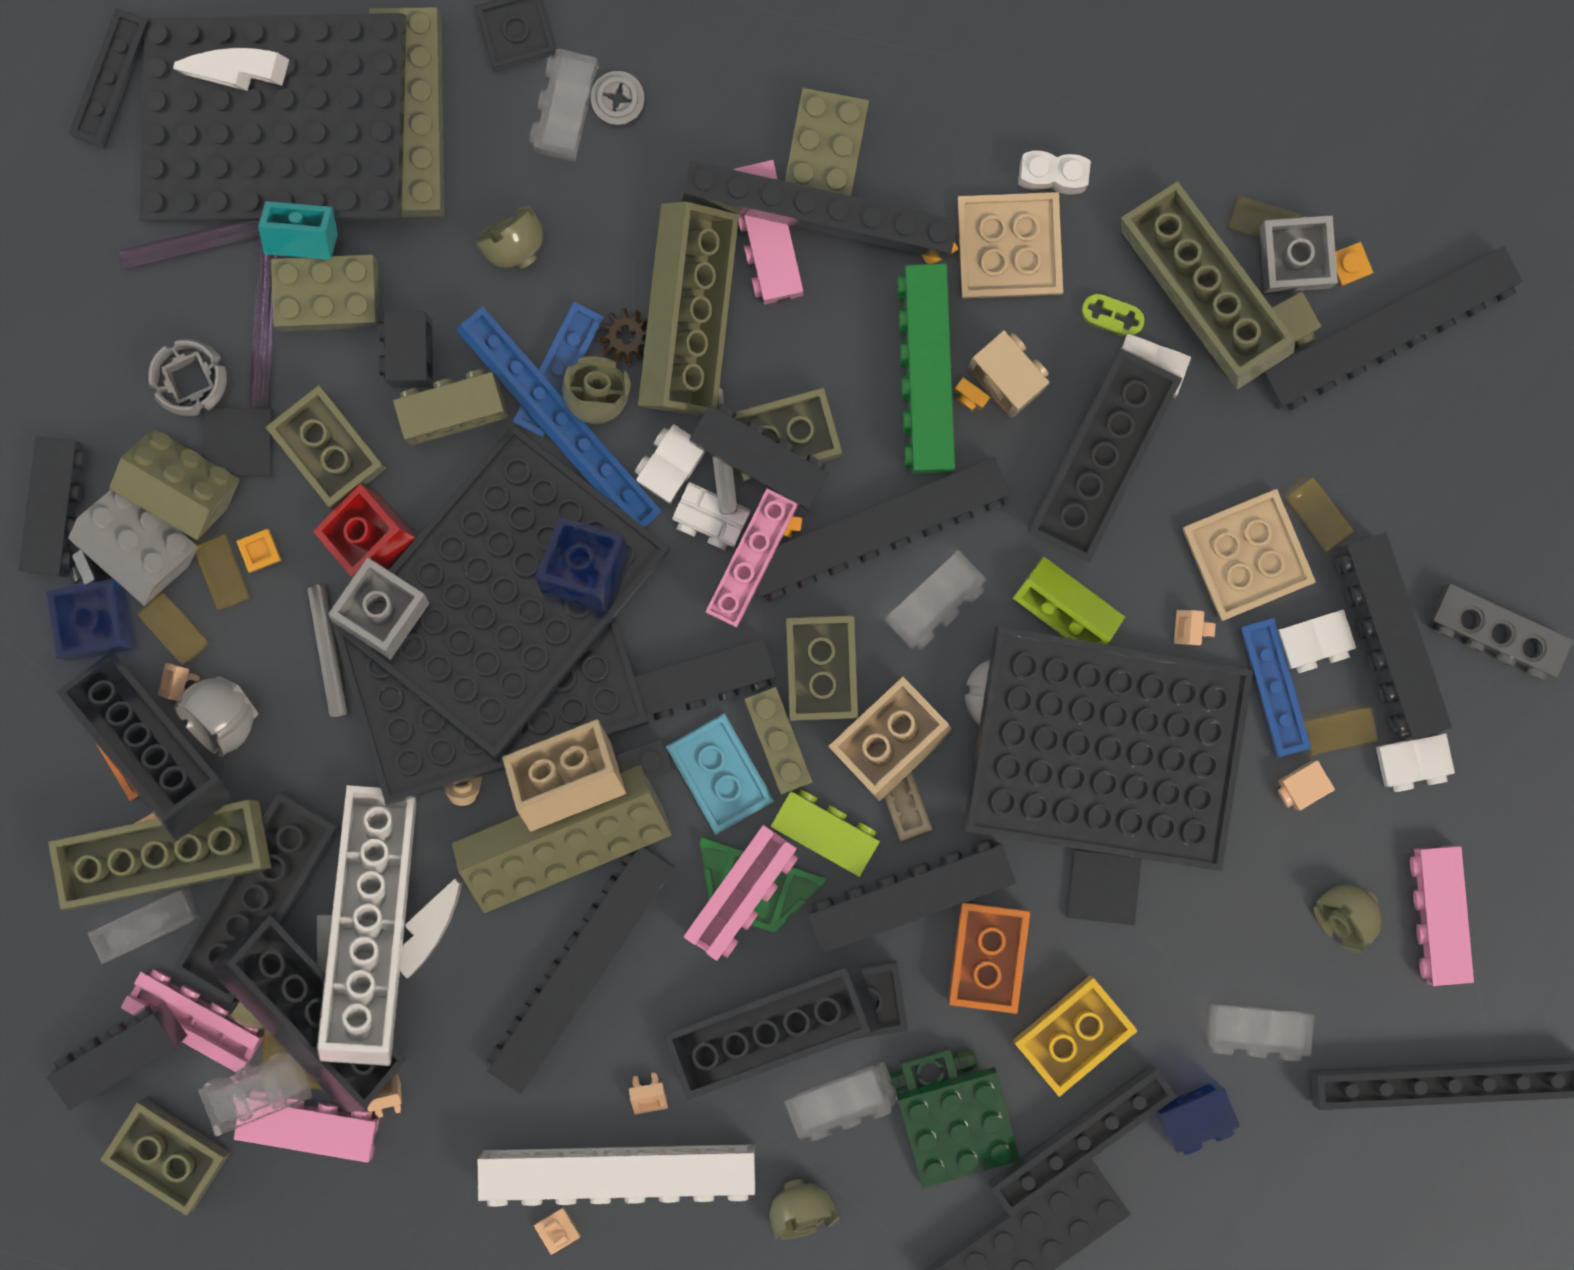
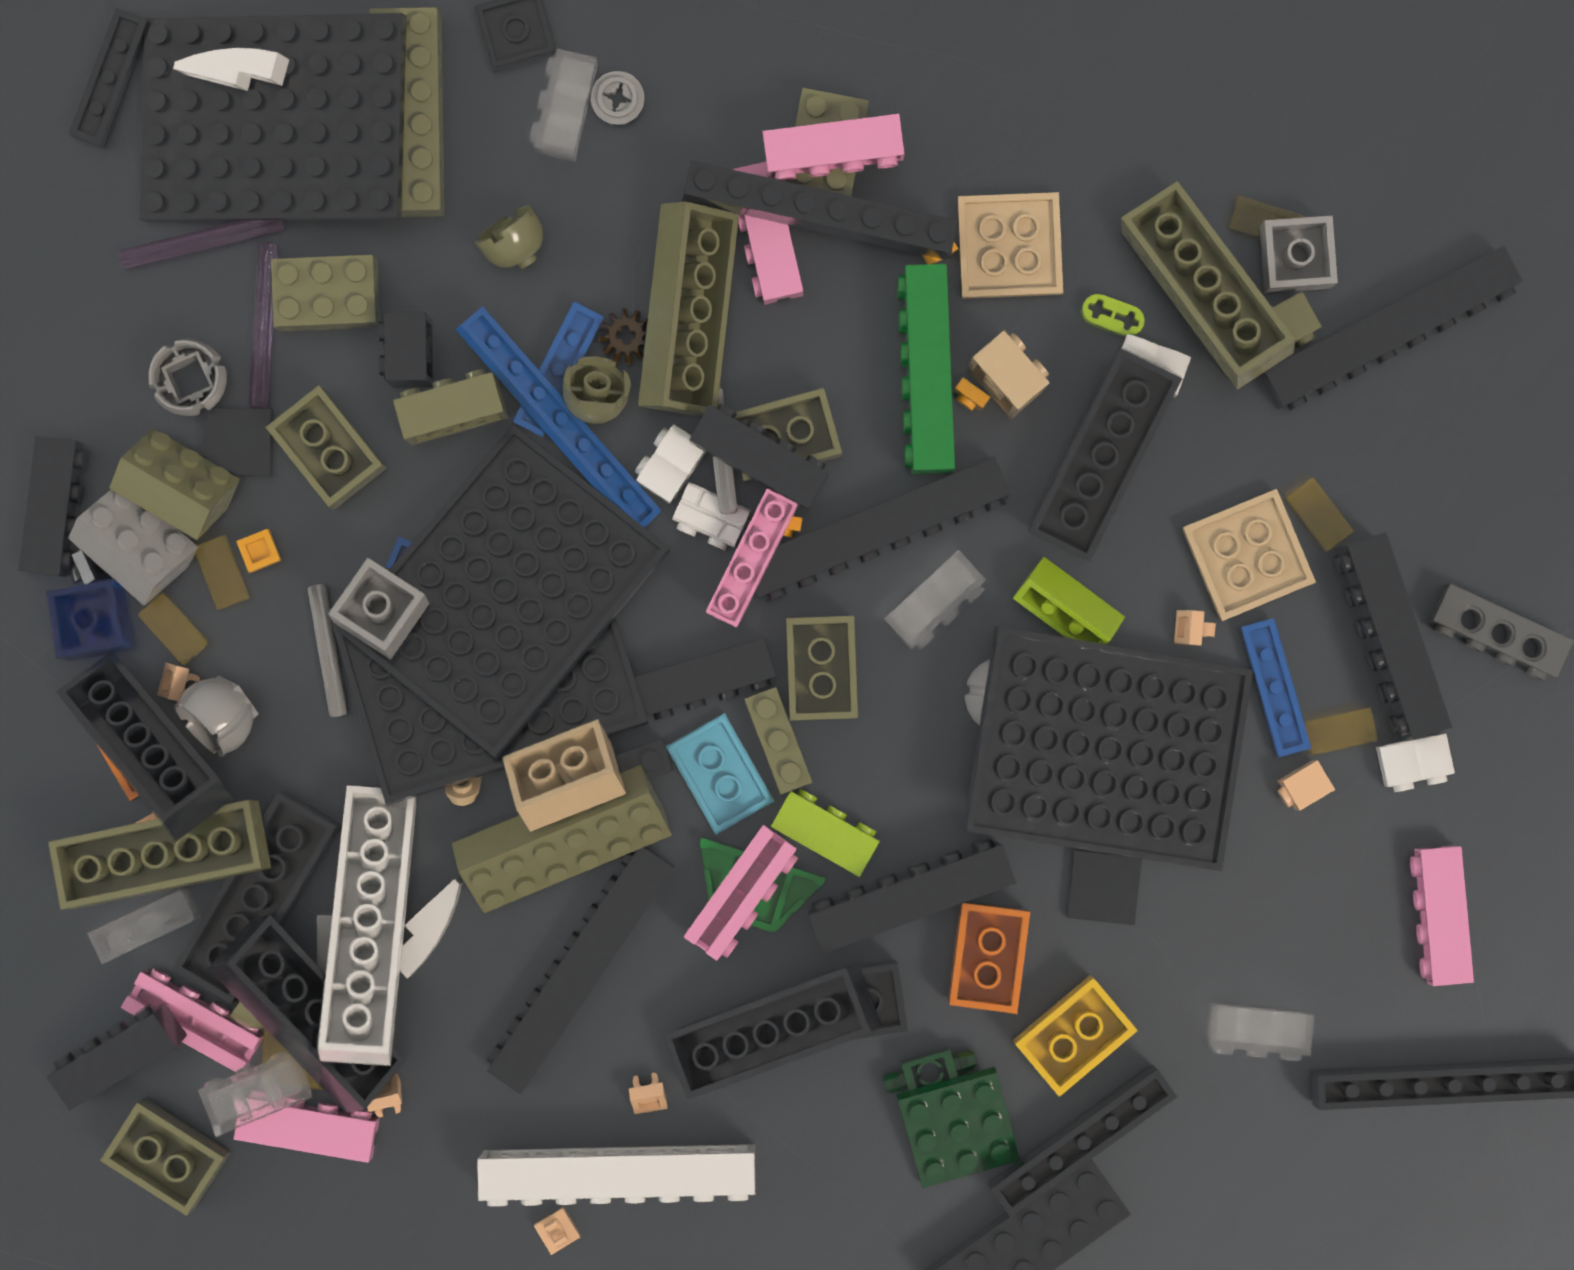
teal brick [258,201,338,260] -> none
red brick [313,484,417,578] -> none
clear blue brick [535,516,629,612] -> none
olive cylinder [769,1179,839,1240] -> none
clear brick [784,1061,898,1141] -> none
tan brick [829,677,953,801] -> none
dark tan plate [884,772,933,843] -> none
white brick [1018,151,1091,195] -> none
clear blue brick [1156,1081,1240,1155] -> none
white brick [1278,609,1356,673] -> none
olive cylinder [1314,885,1382,953] -> none
light orange plate [1336,242,1373,287] -> none
none -> bright pink brick [763,114,904,181]

